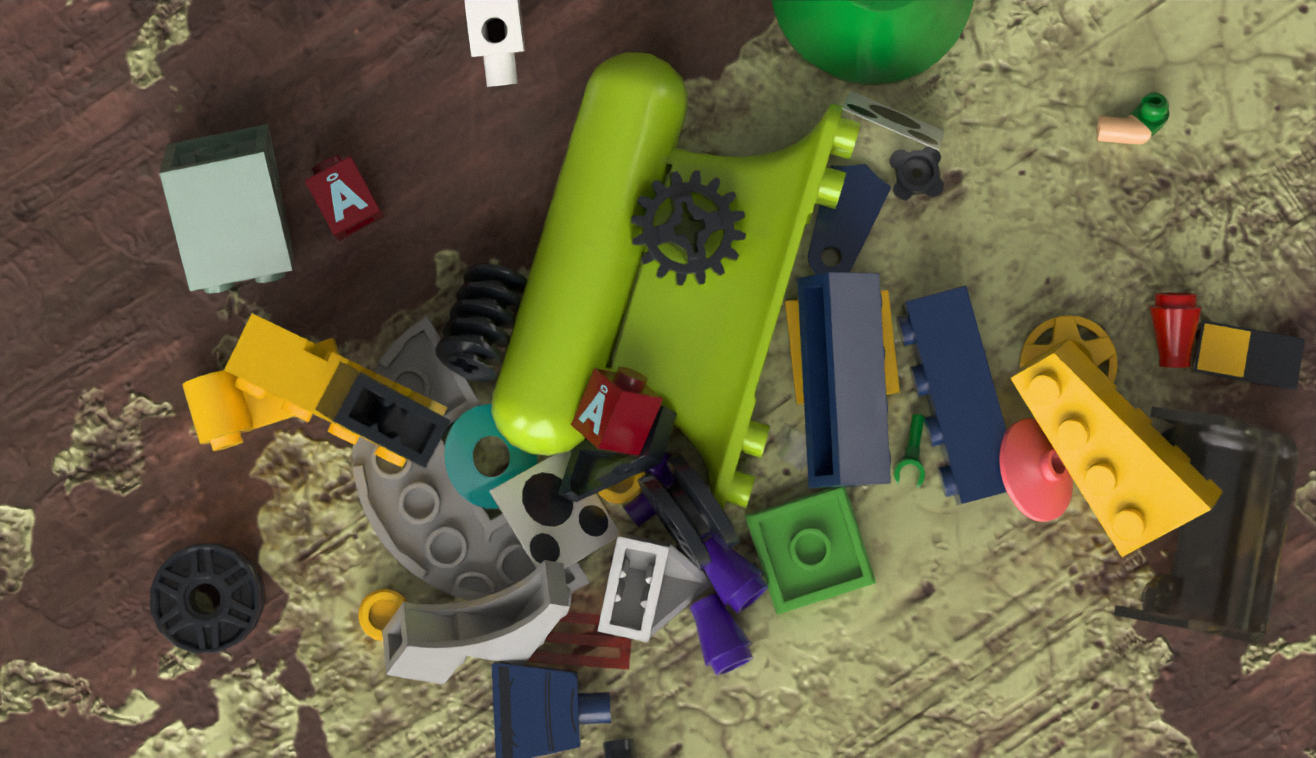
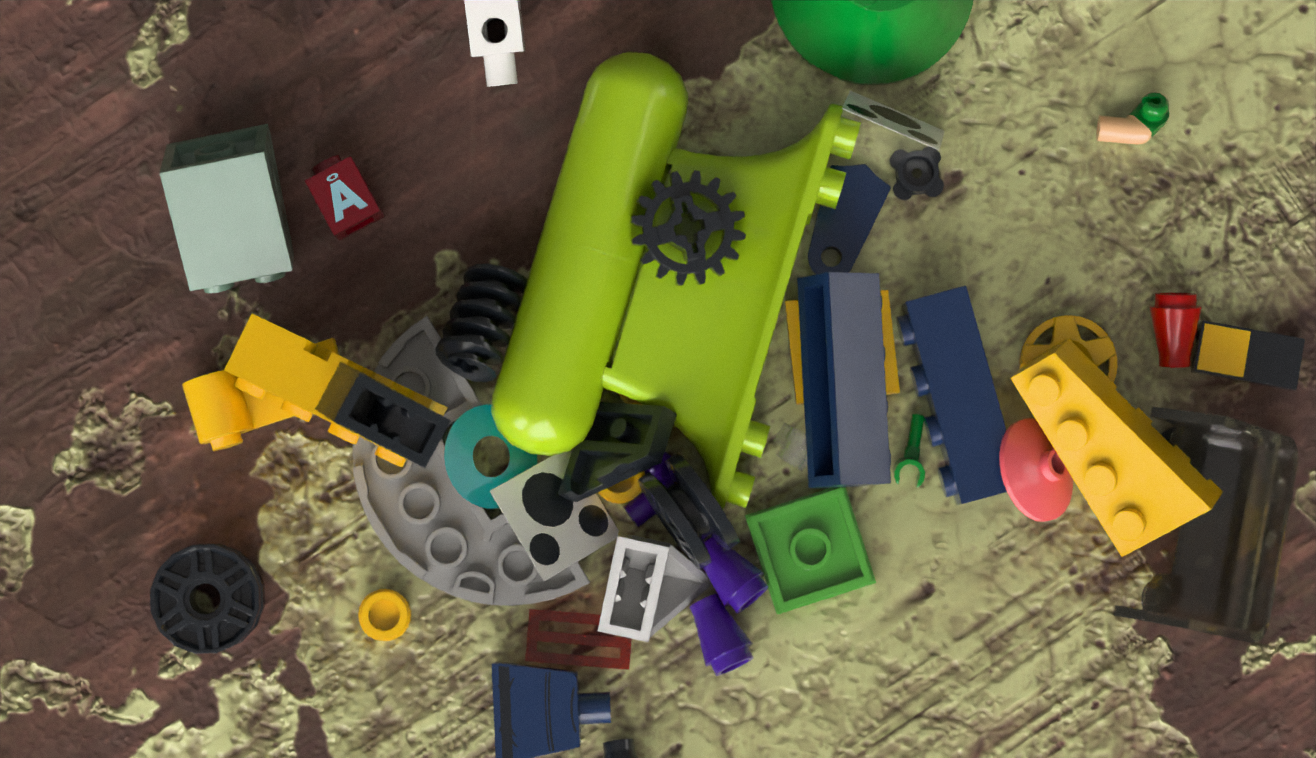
light grey arch [382,560,572,684] -> none
dark red brick [571,367,663,456] -> none

